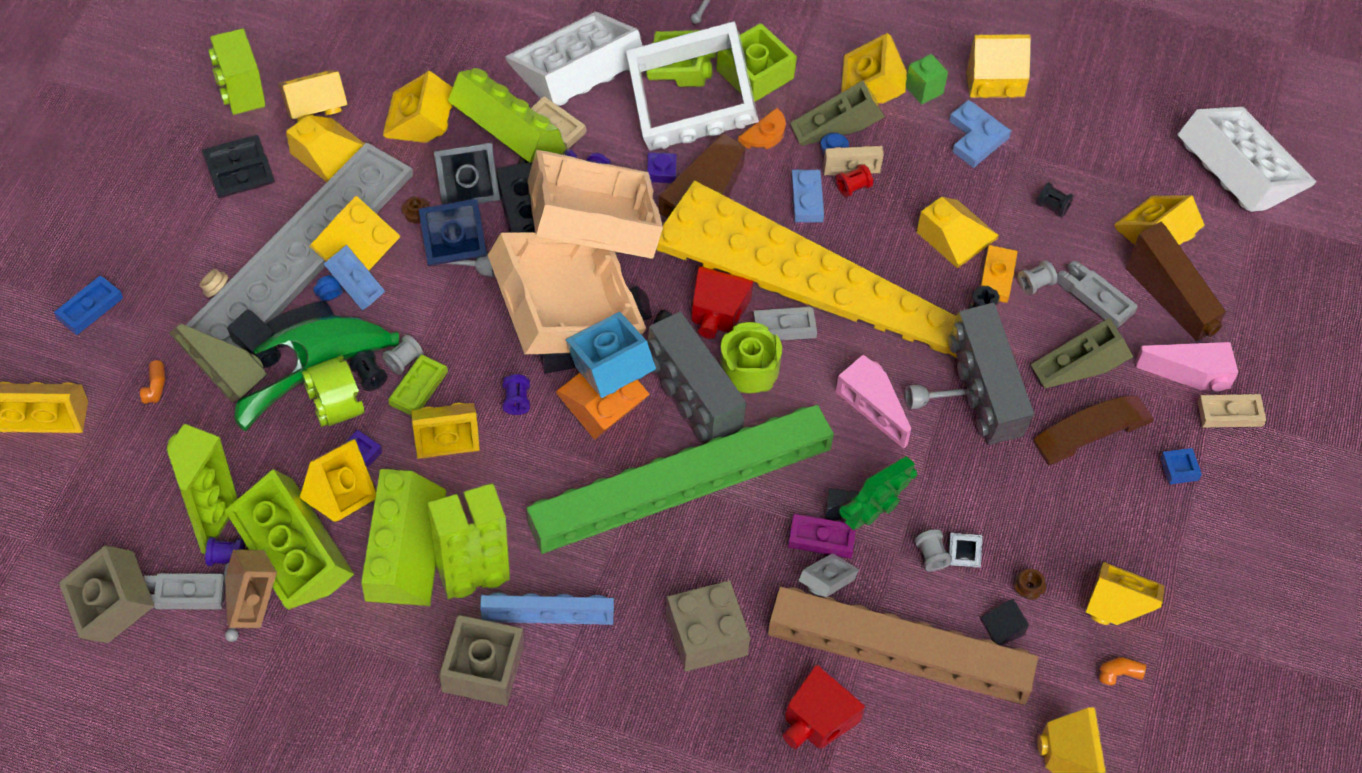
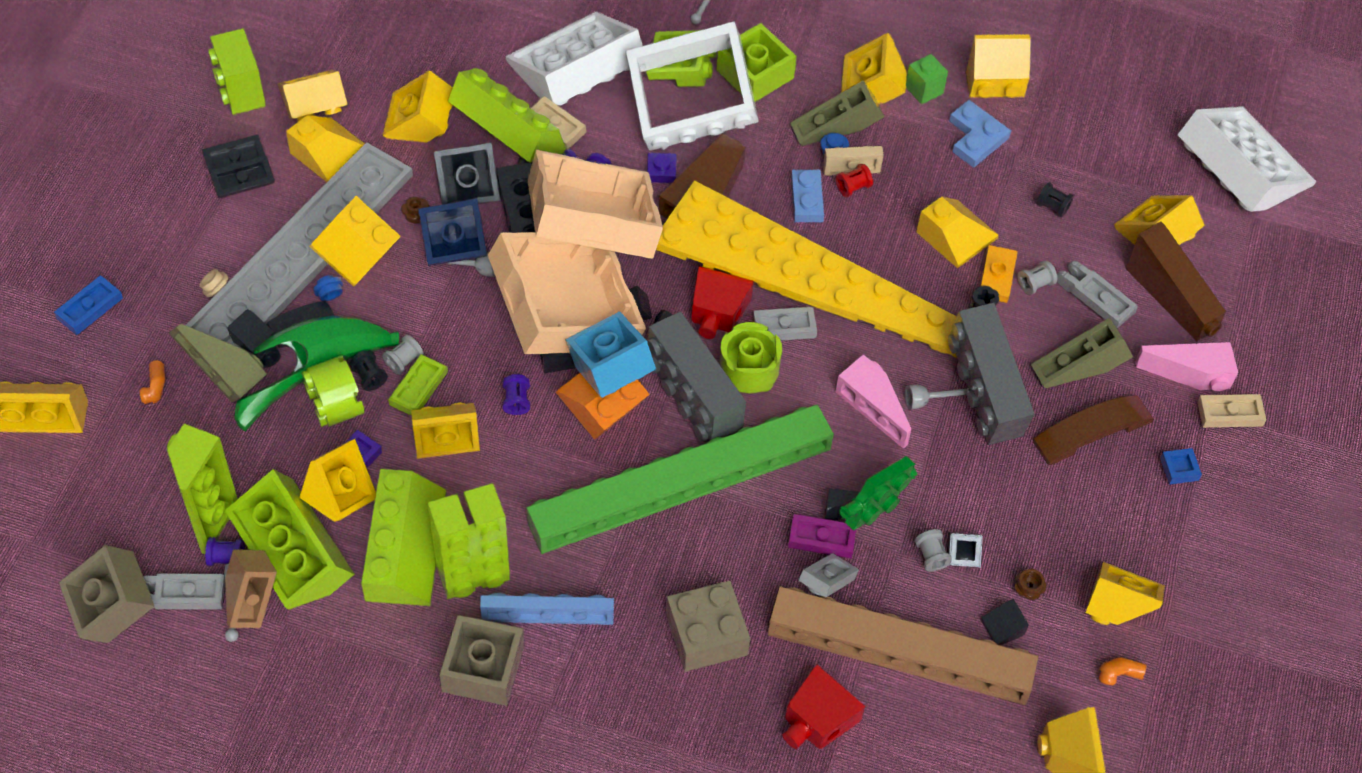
medium blue plate [324,245,385,311] -> none
orange plate [738,108,786,149] -> none

